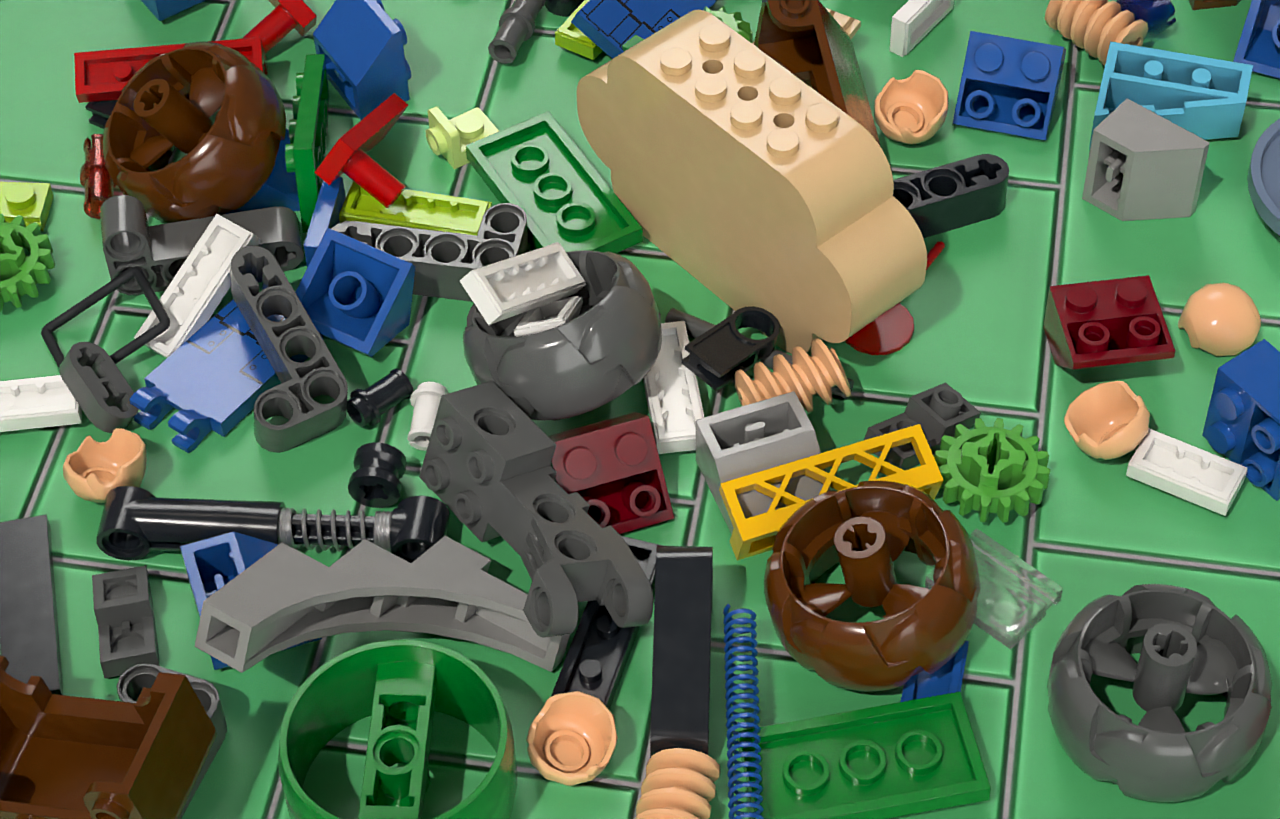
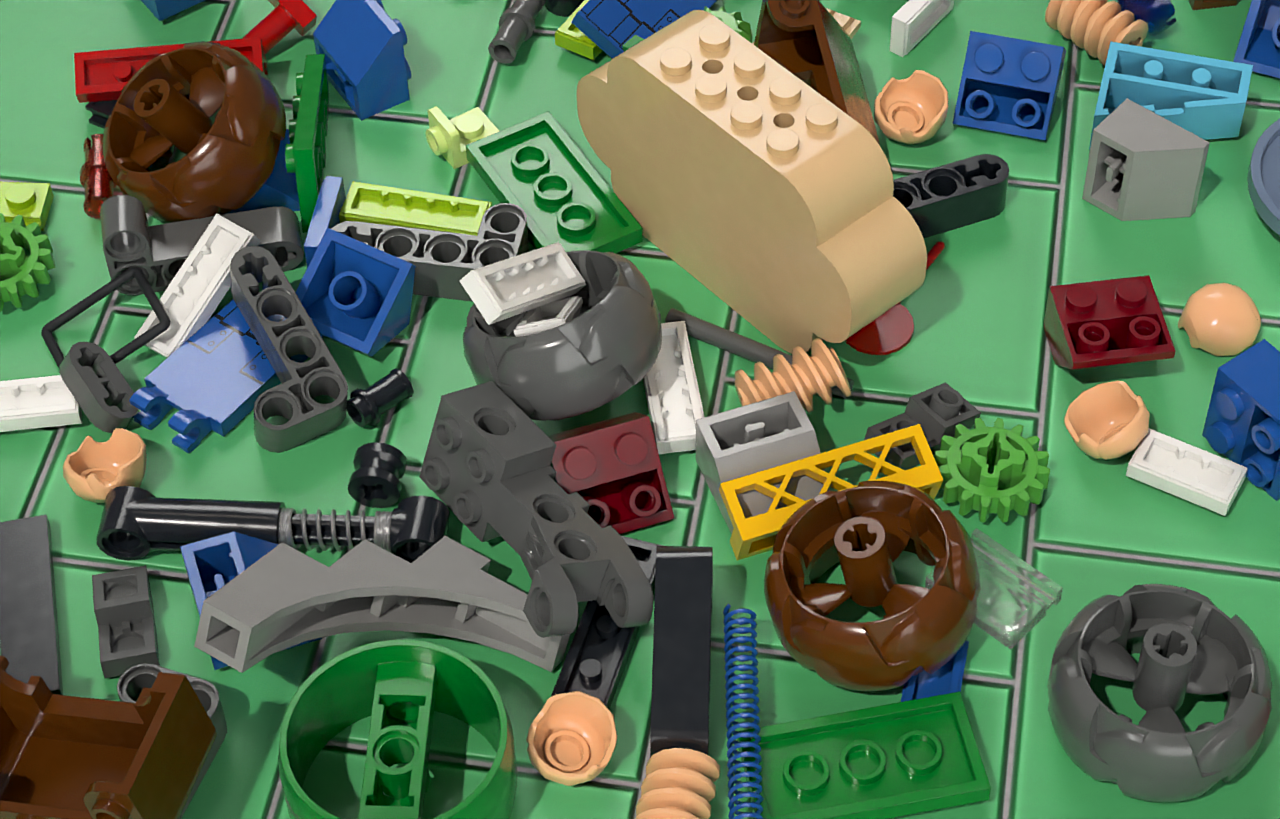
red piece [314,93,408,209] -> none
white pin [407,382,448,451] -> none
black piece [681,306,780,391] -> none

